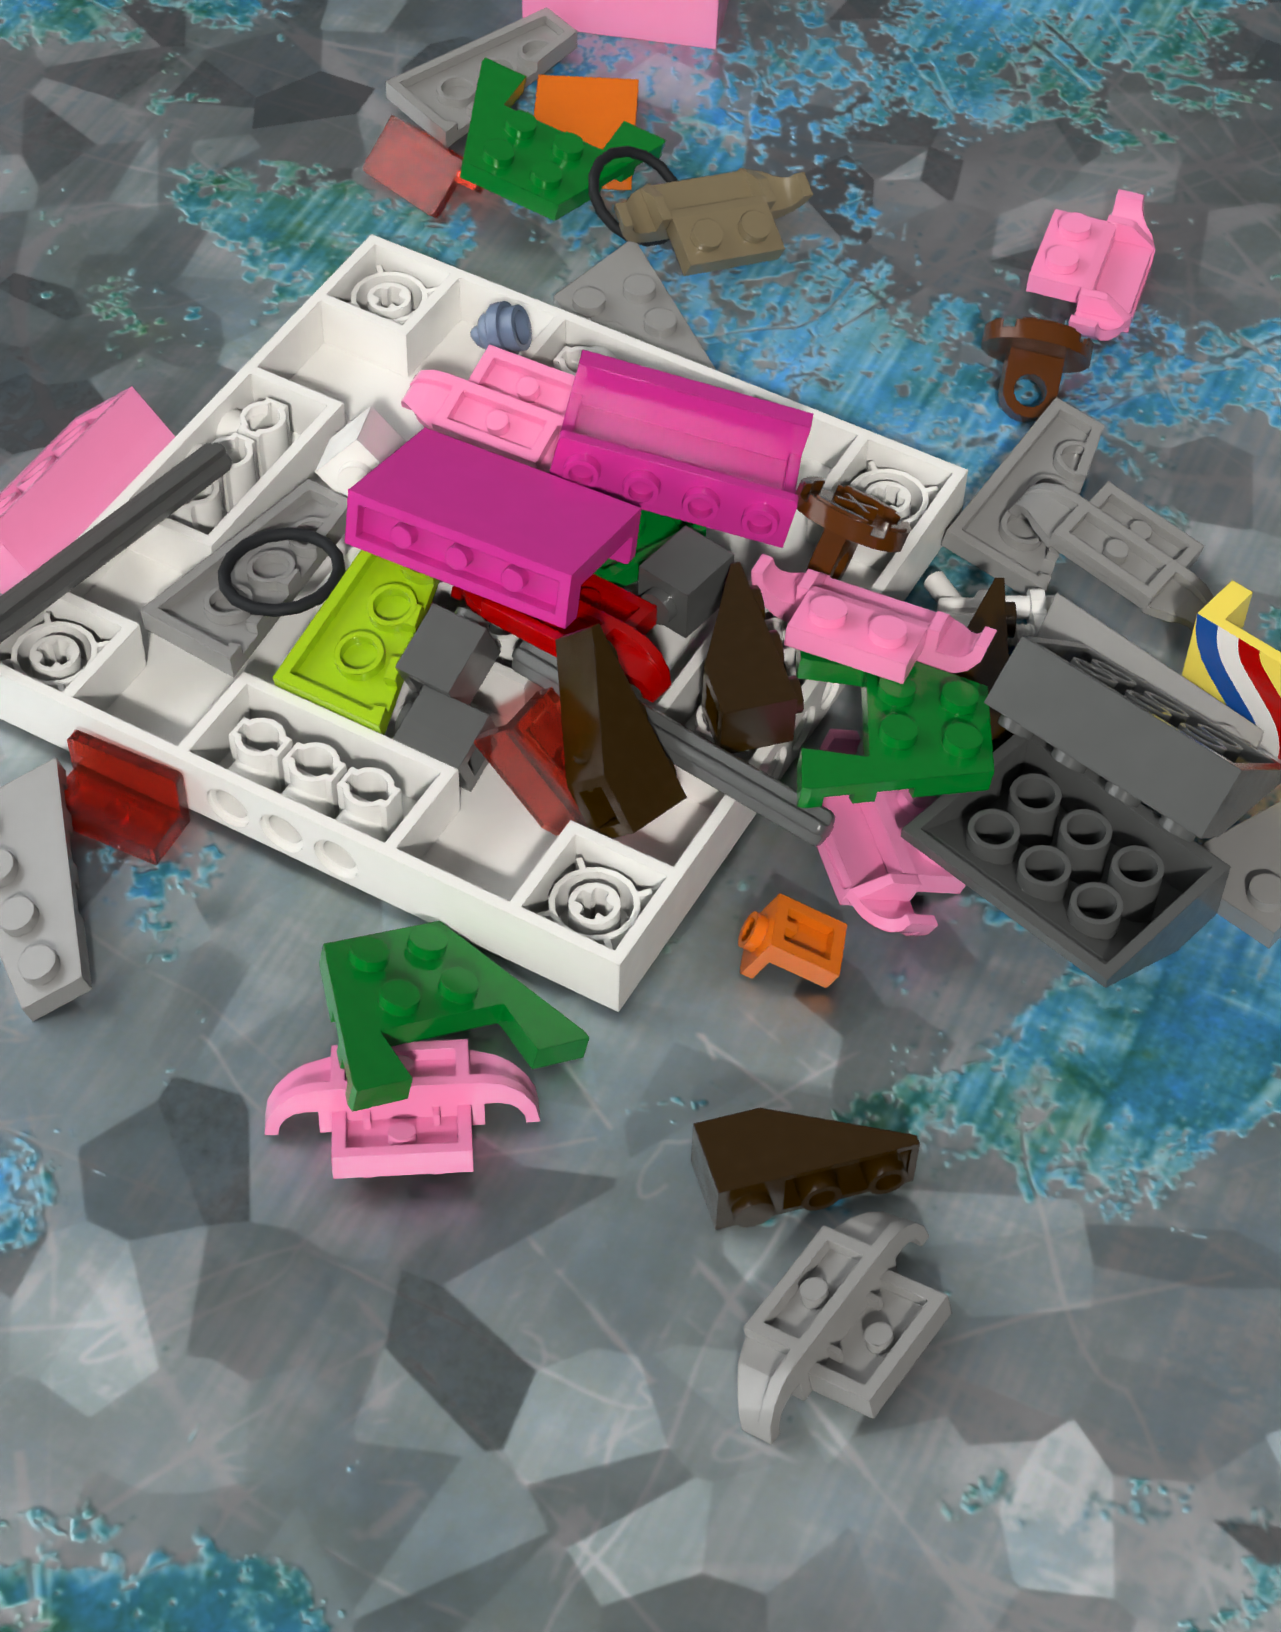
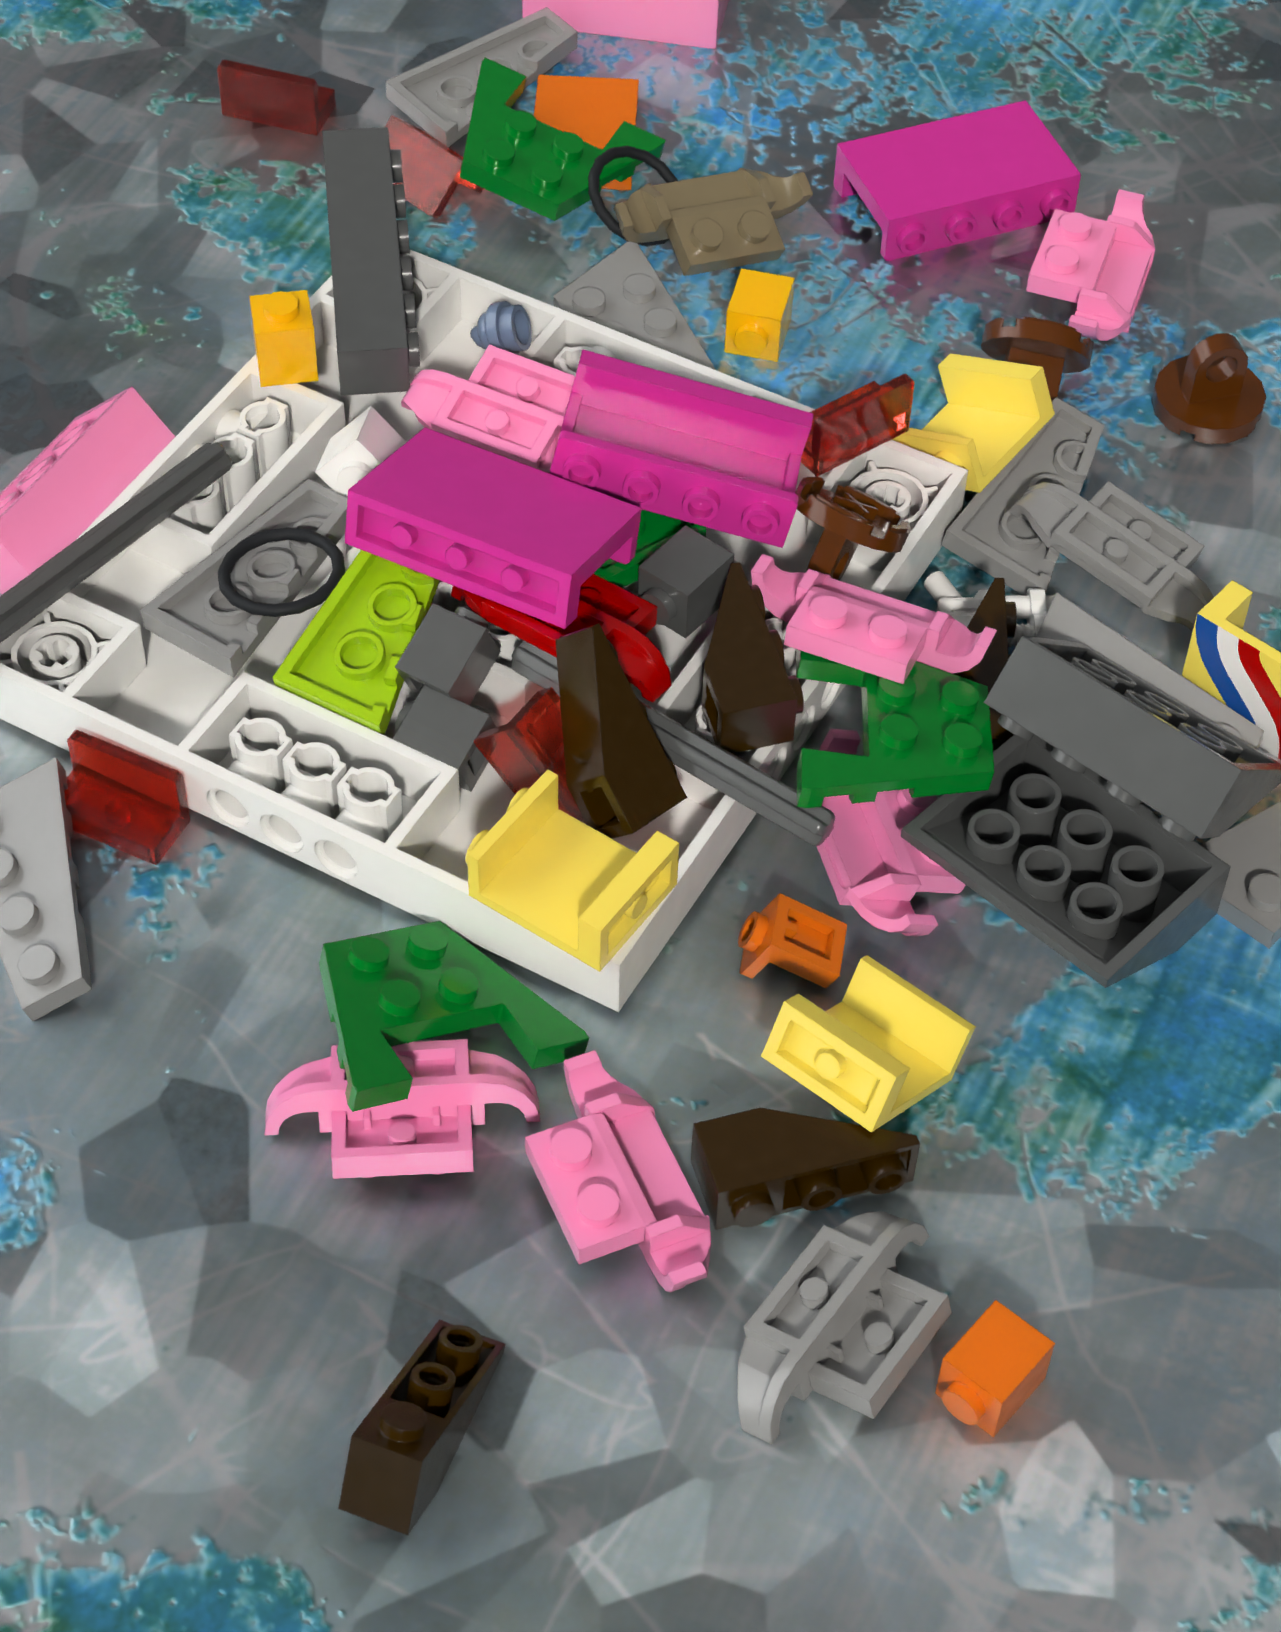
none -> clear red panel [217,59,336,136]
none -> yellow brick [249,290,318,387]
none -> dark grey brick [322,127,420,395]
none -> dark brown slope [338,1320,506,1536]
none -> light yellow panel [465,769,679,972]
none -> bright pink plate [525,1050,711,1292]
none -> yellow brick [724,268,795,362]
none -> light yellow panel [761,955,976,1133]
none -> clear red panel [801,374,915,477]
none -> dark pink panel [833,100,1081,261]
none -> light yellow panel [874,353,1055,493]
none -> orange brick [935,1300,1055,1438]
none -> reddish brown tile [1152,333,1266,444]

